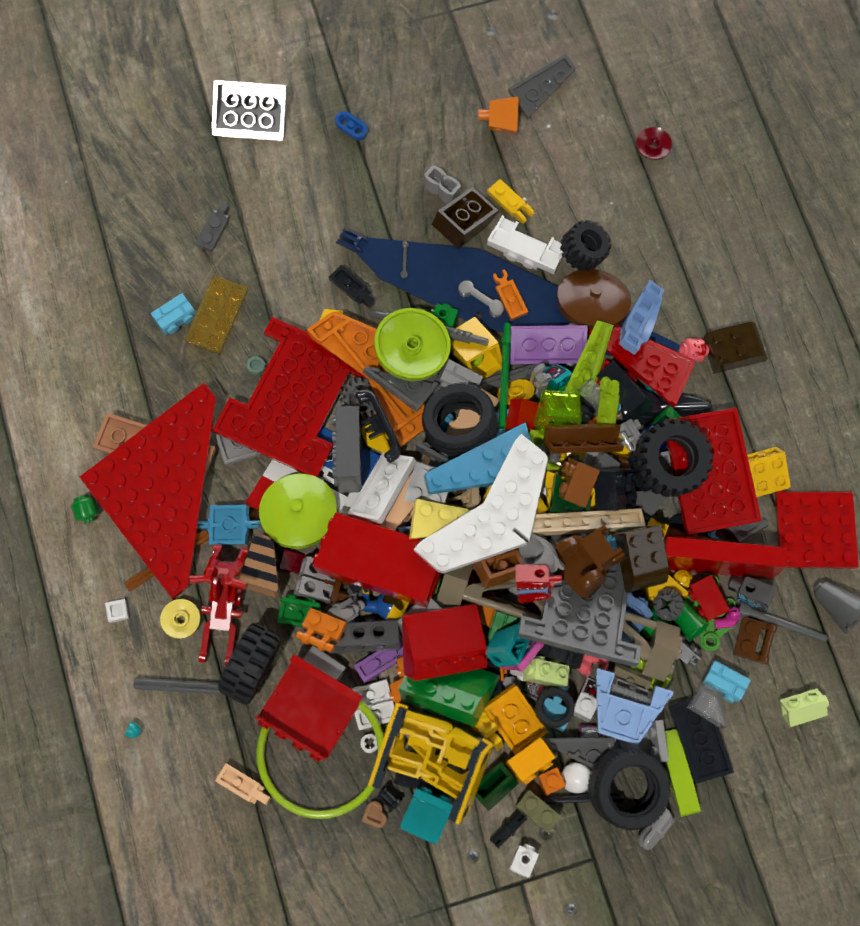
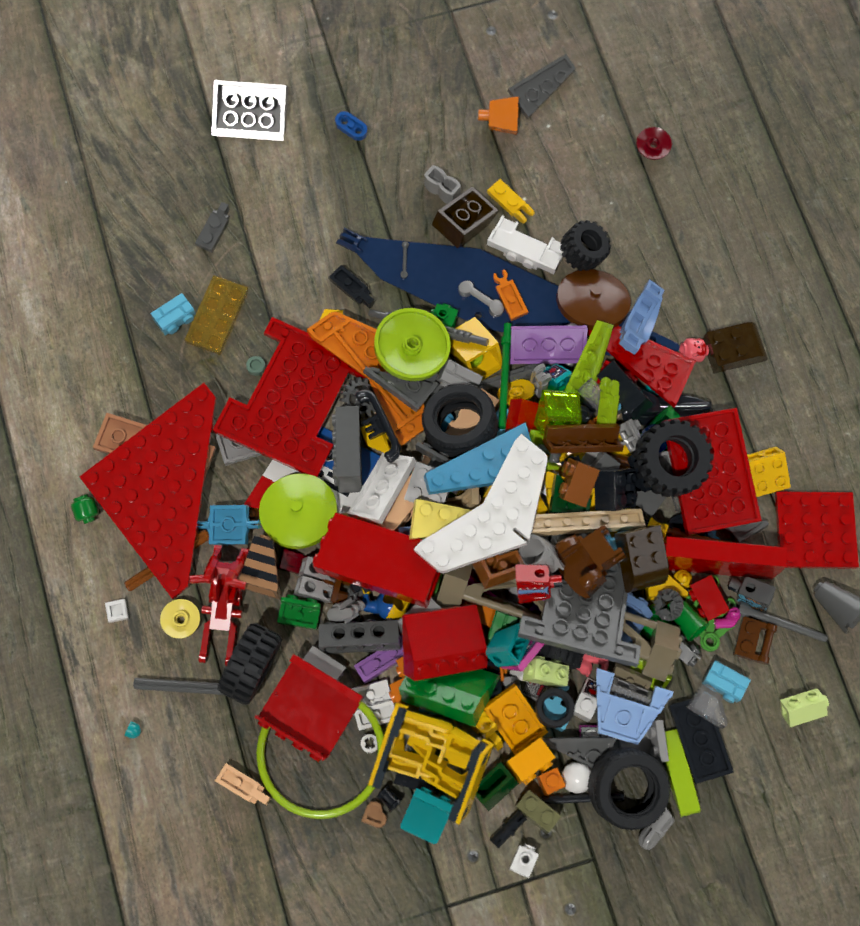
orange plate [296,608,347,653] -> none

